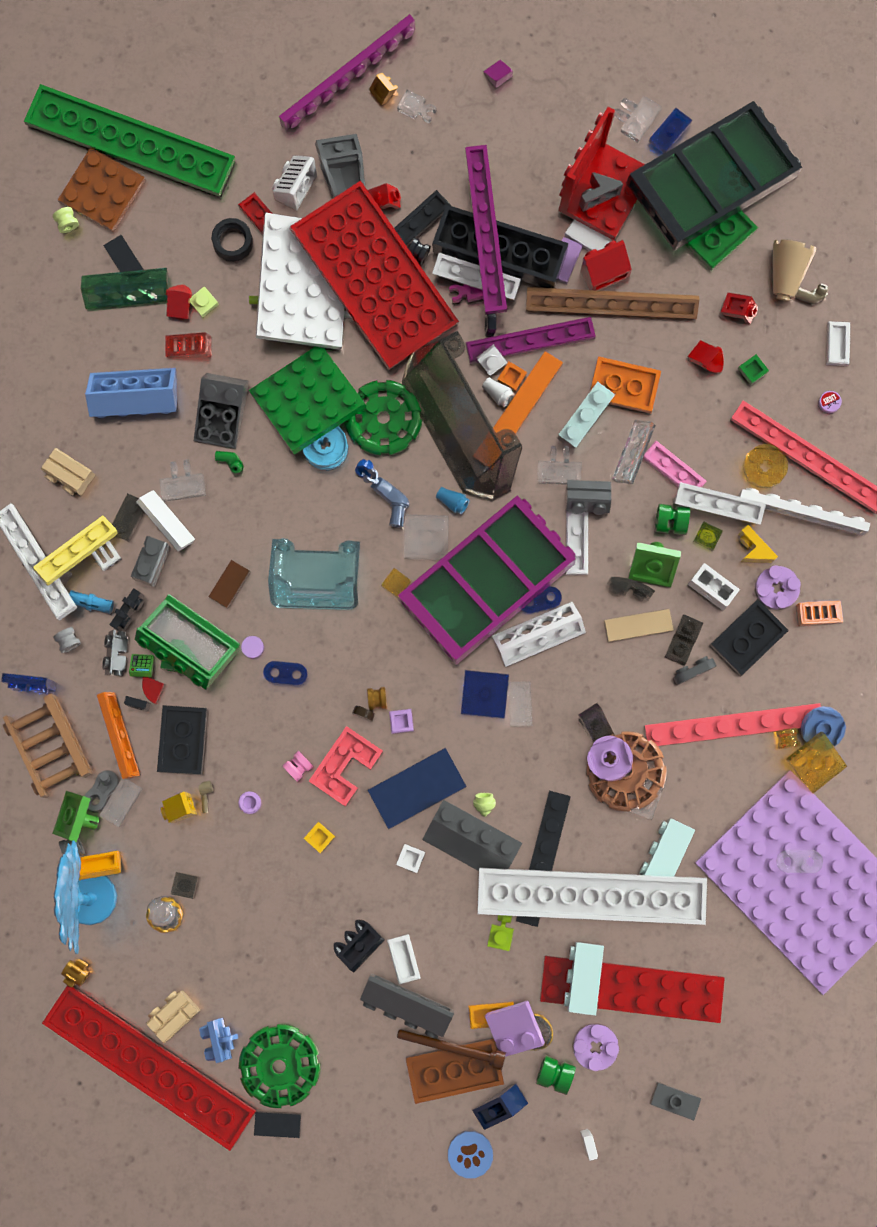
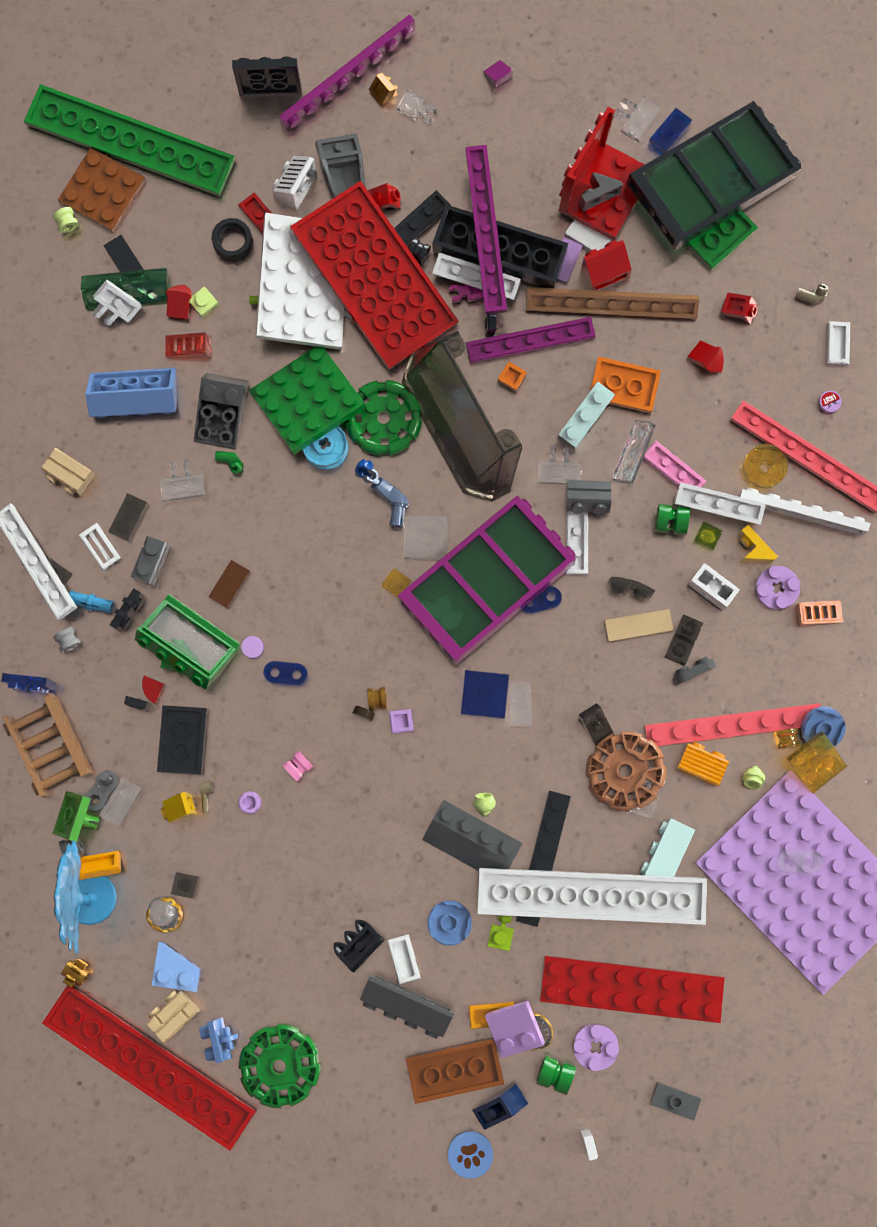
light yellow plate [33,516,118,586] -> none
orange tile [97,692,140,779] -> none
dark grey hinge [102,630,128,676] -> none
bright green tile [129,654,155,677] -> none
white tile [136,490,195,551] -> none
black tile [254,1111,301,1138] -> none
clear light blue windscreen [268,538,360,610] -> none
yellow plate [303,822,335,854] -> none
coral plate [309,726,383,807] -> none
dark blue tile [368,748,467,830] -> none
white plate [396,844,425,873] -> none
reddish brown piece [397,1030,506,1070] -> none
dark azure cone [436,487,470,514] -> none
orange tile [474,351,563,469] -> none
white plate [476,344,507,376] -> none
white cone [482,377,515,407] -> none
white fence [492,602,586,667] -> none
light aqua brick [564,942,604,1016] -> none
lavender plate [587,736,633,781] -> none
bright green tile [628,542,681,587] -> none
black plate [710,599,789,677] -> none
green plate [738,354,769,385] -> none
tan cone [773,239,816,301] -> none
none -> white hinge [93,280,142,326]
none -> light blue wing [151,942,201,992]
none -> black plate [232,56,302,96]
none -> medium blue tile [428,901,472,946]
none -> light orange brick [676,742,729,787]
none -> yellowish green plate [742,765,765,790]

